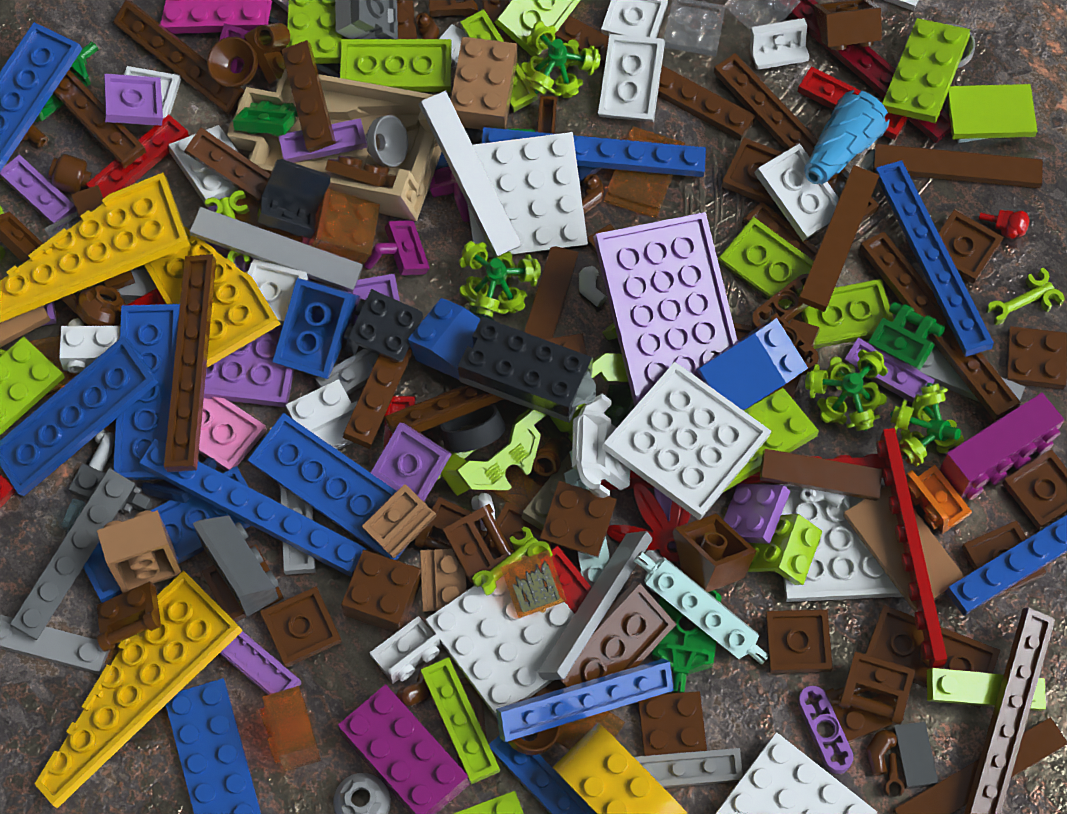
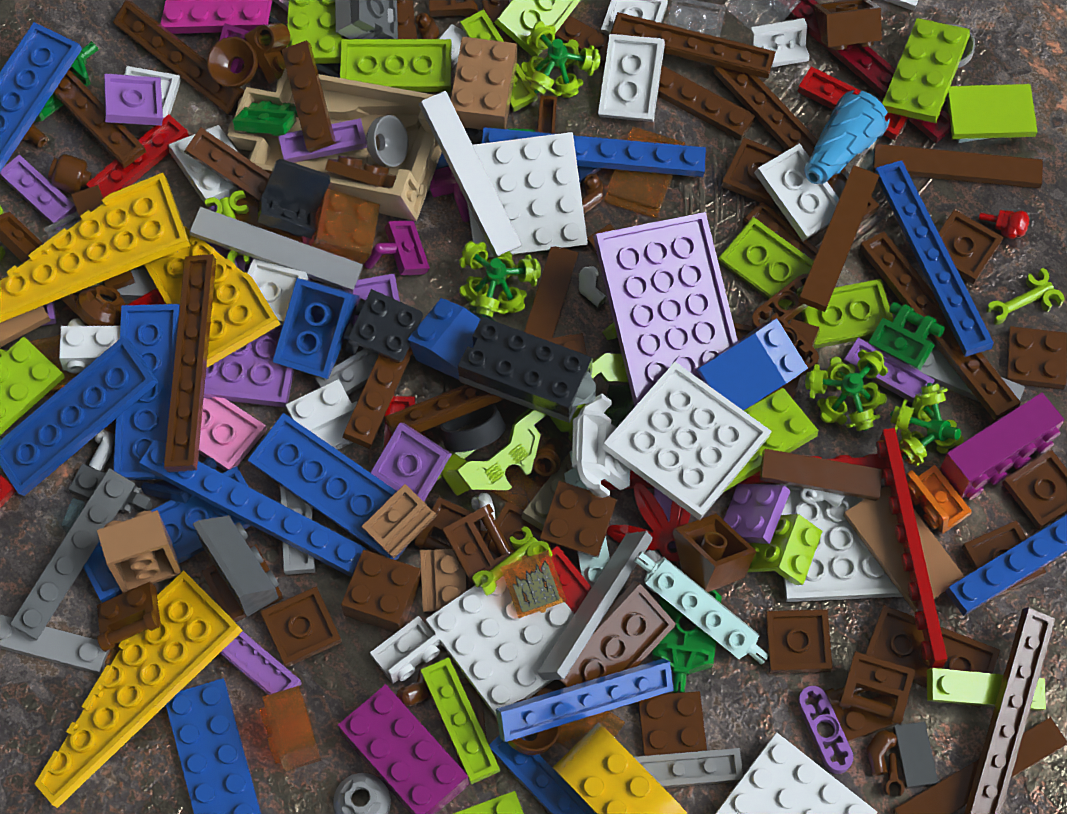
none -> reddish brown tile [610,12,776,79]

